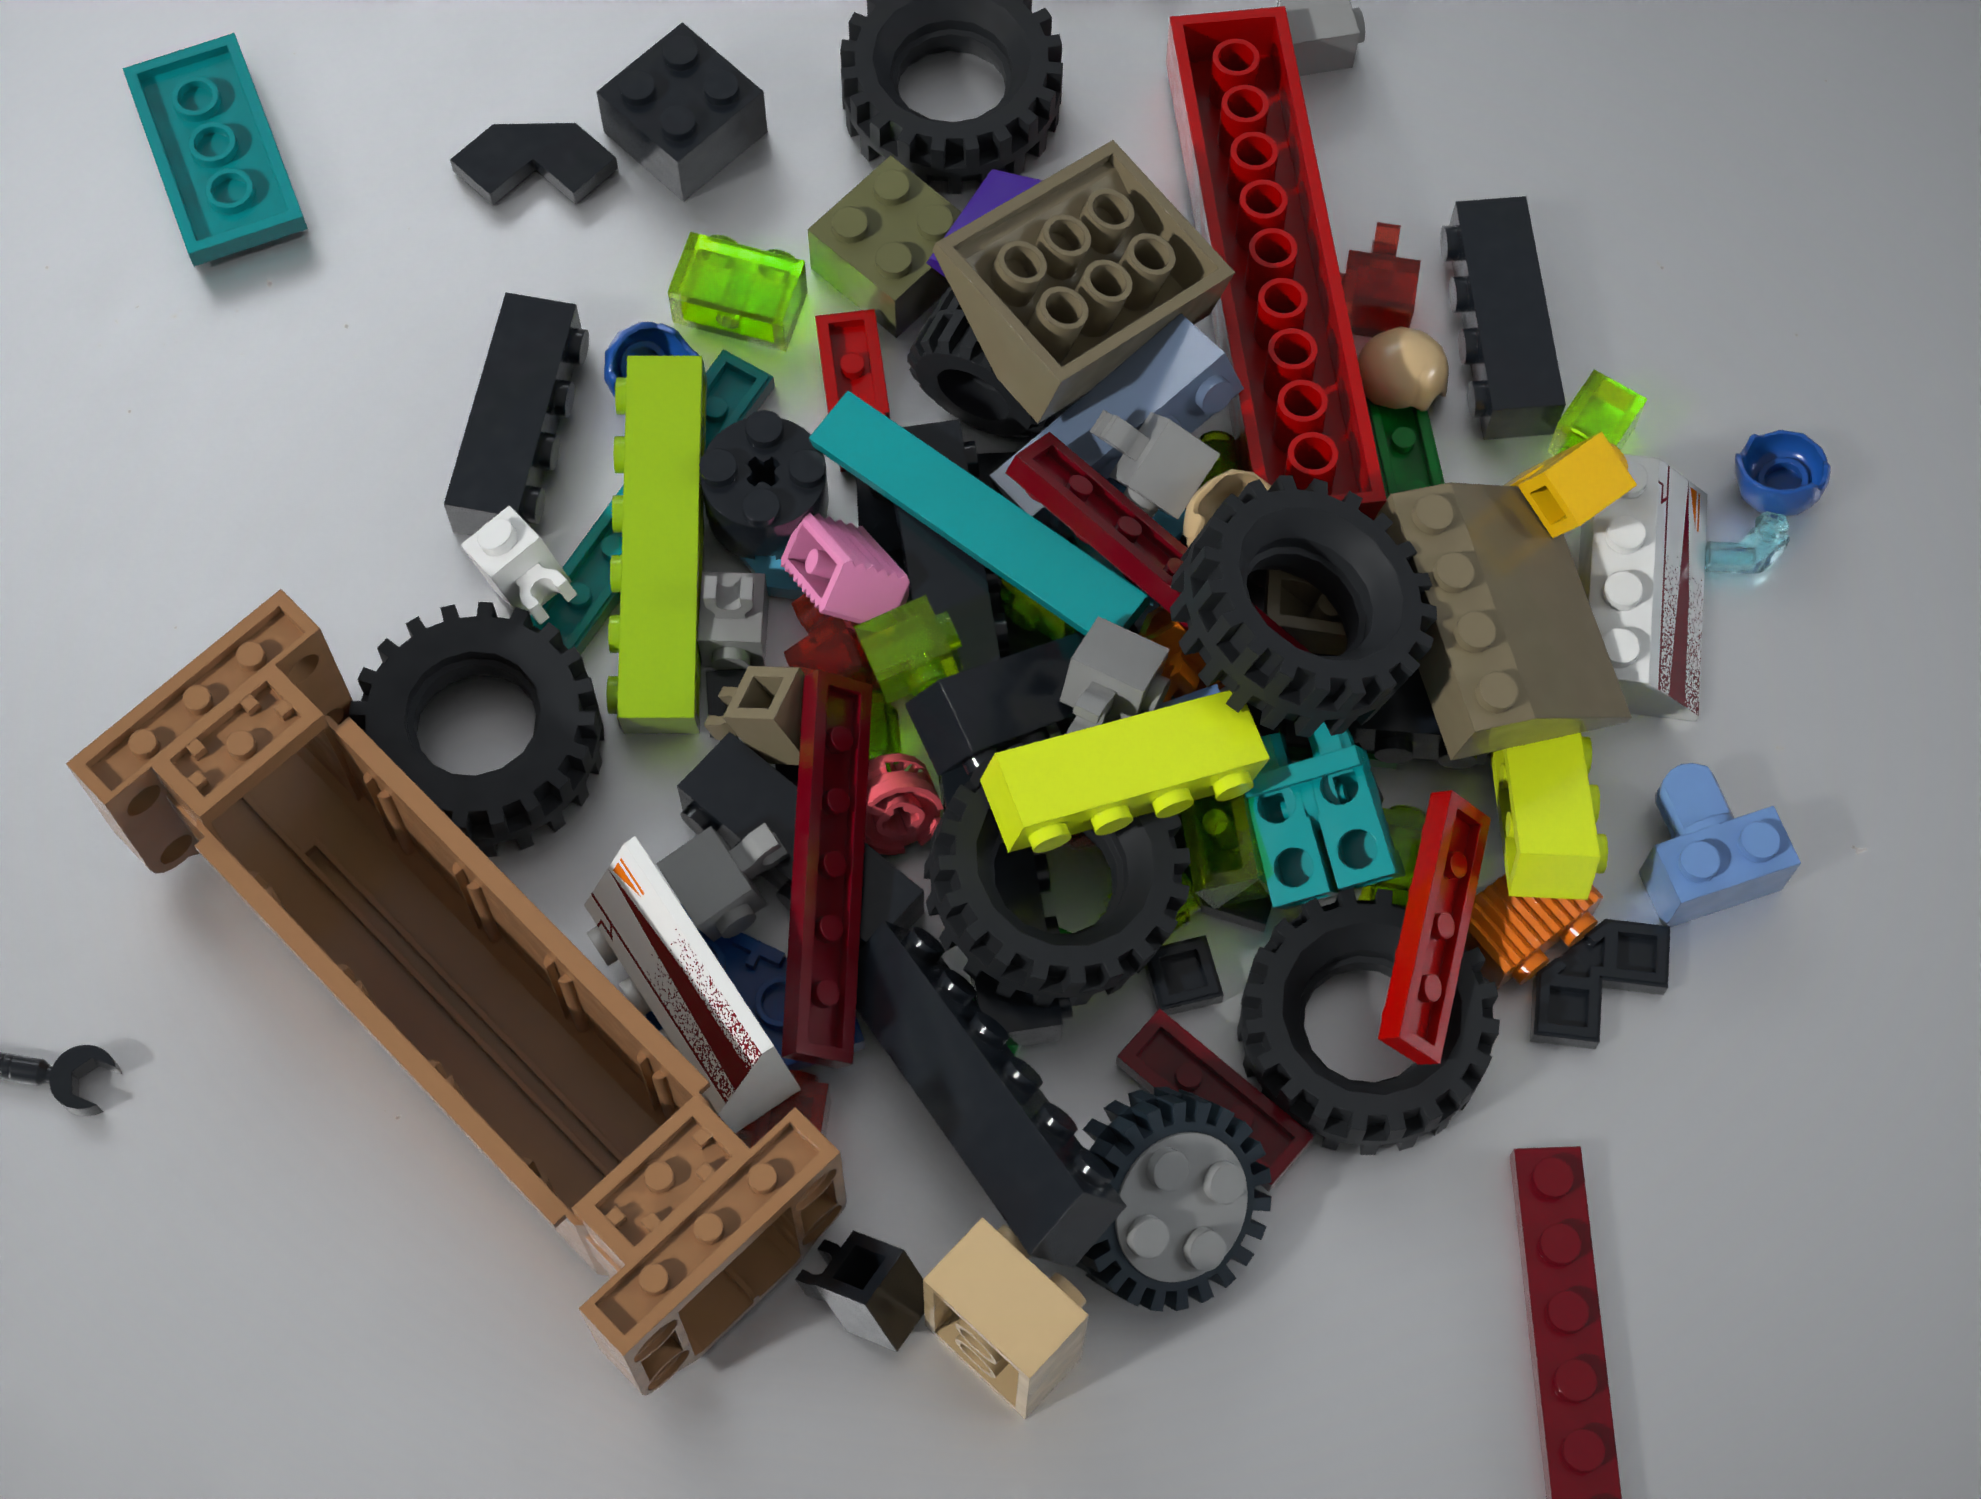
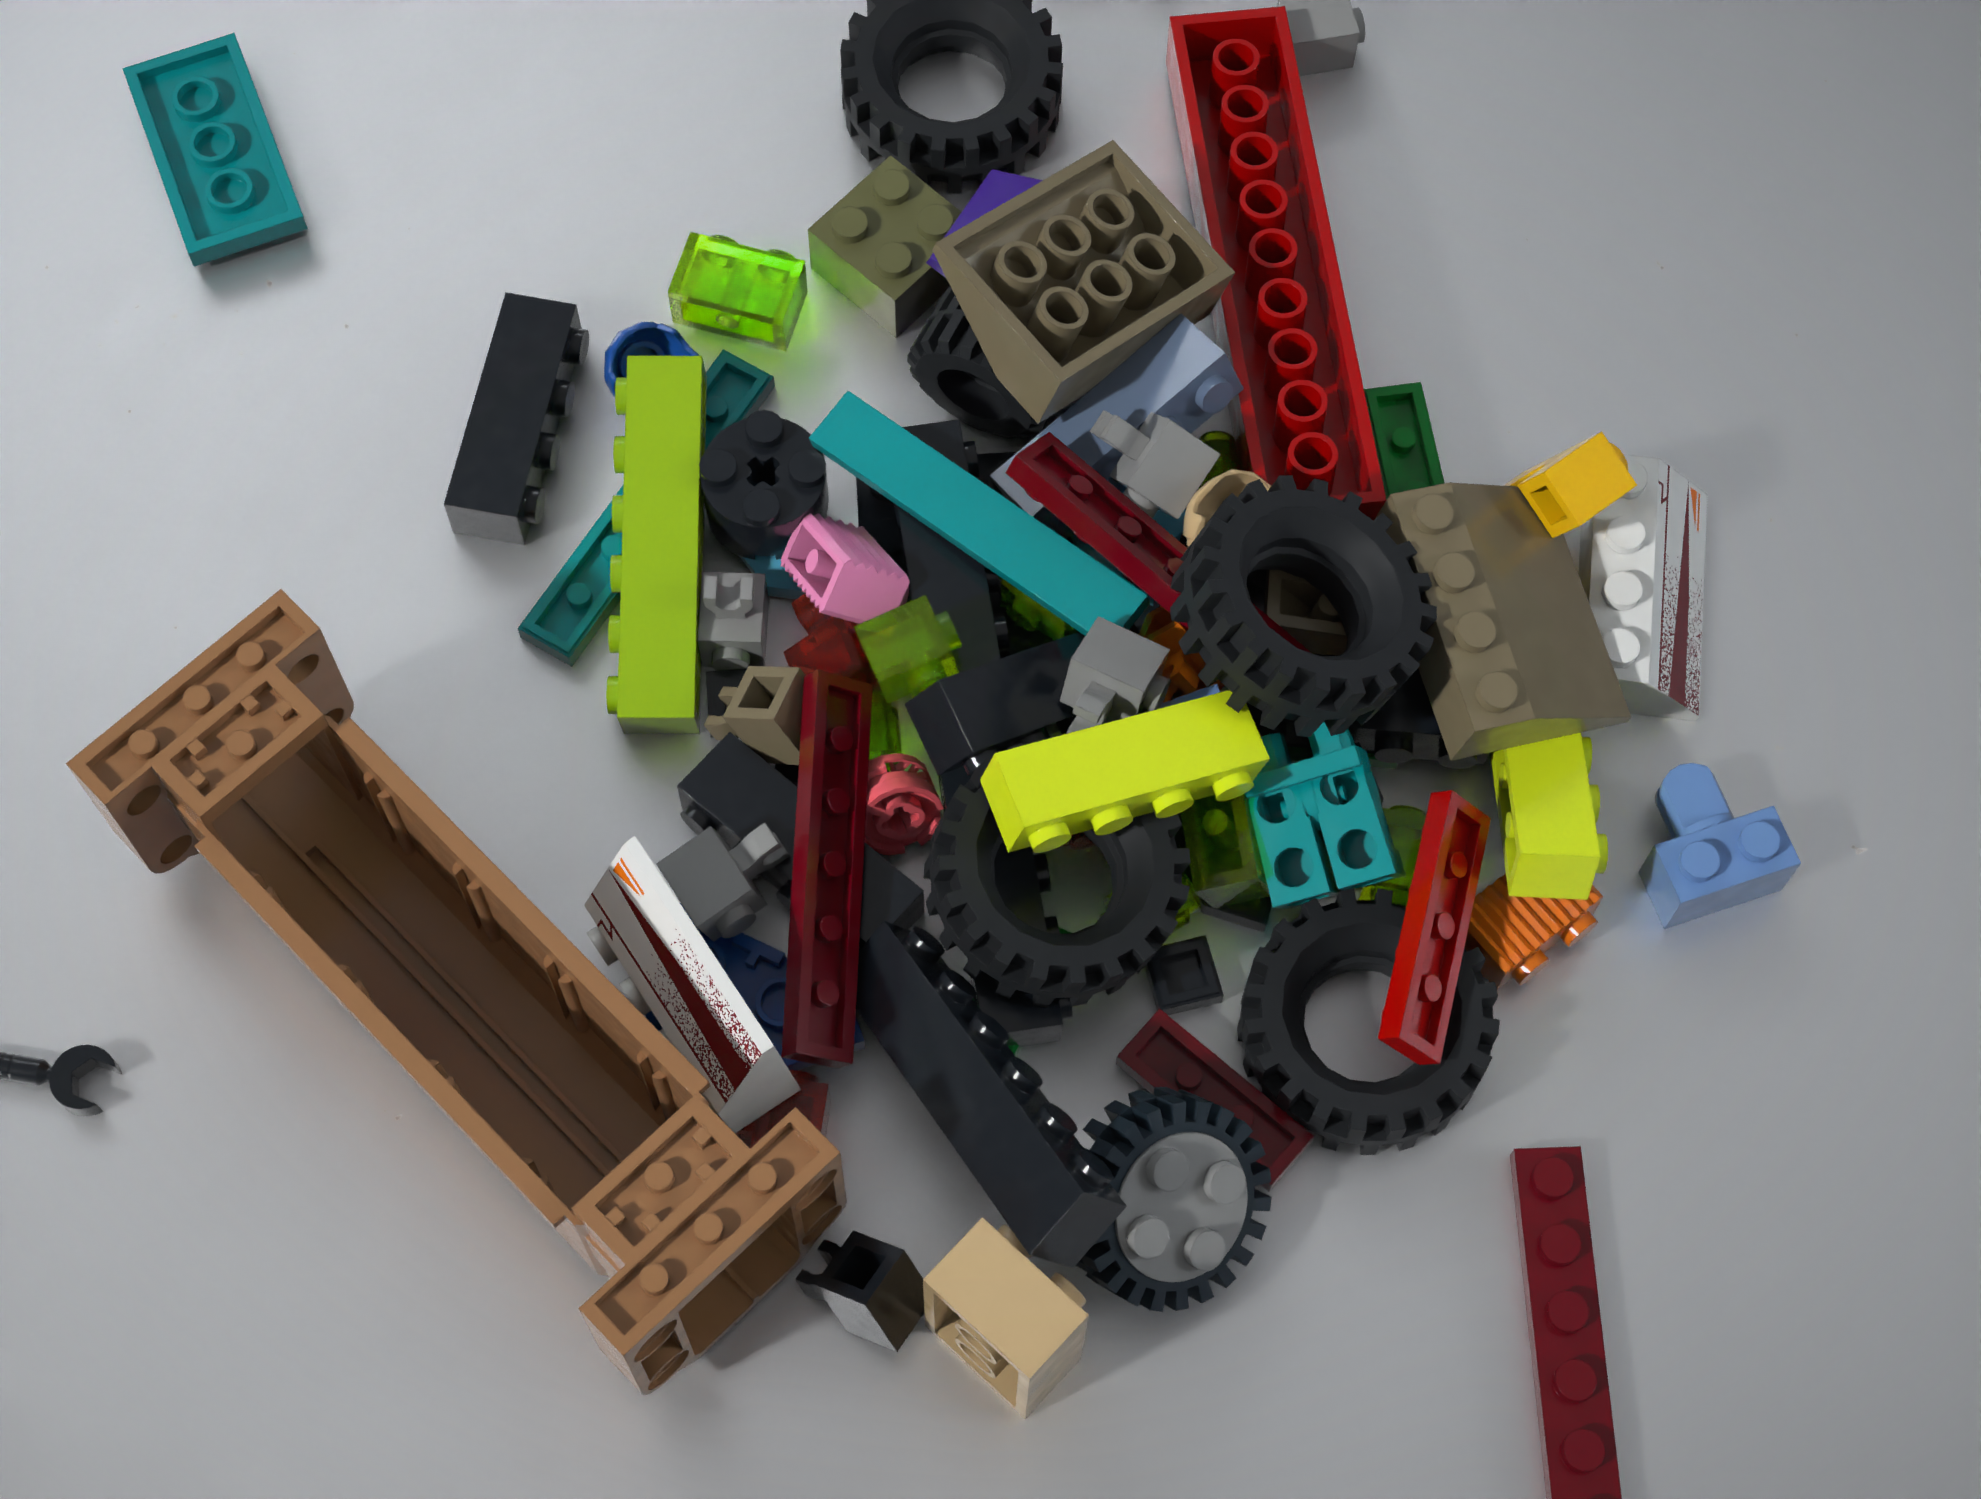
black tyre [349,602,605,857] -> none
black tile [450,123,618,205] -> none
white brick [461,506,577,625] -> none
black brick [596,22,768,202] -> none
red hinge [815,309,890,472] -> none
clear red brick [1340,222,1421,338] -> none
tan hair [1358,326,1449,412] -> none
black brick [1440,196,1566,440] -> none
black tile [1530,919,1670,1049] -> none
clear neon green brick [1547,369,1647,456] -> none
clear light blue arm [1705,511,1790,574] -> none
blue hair [1734,430,1831,517] -> none

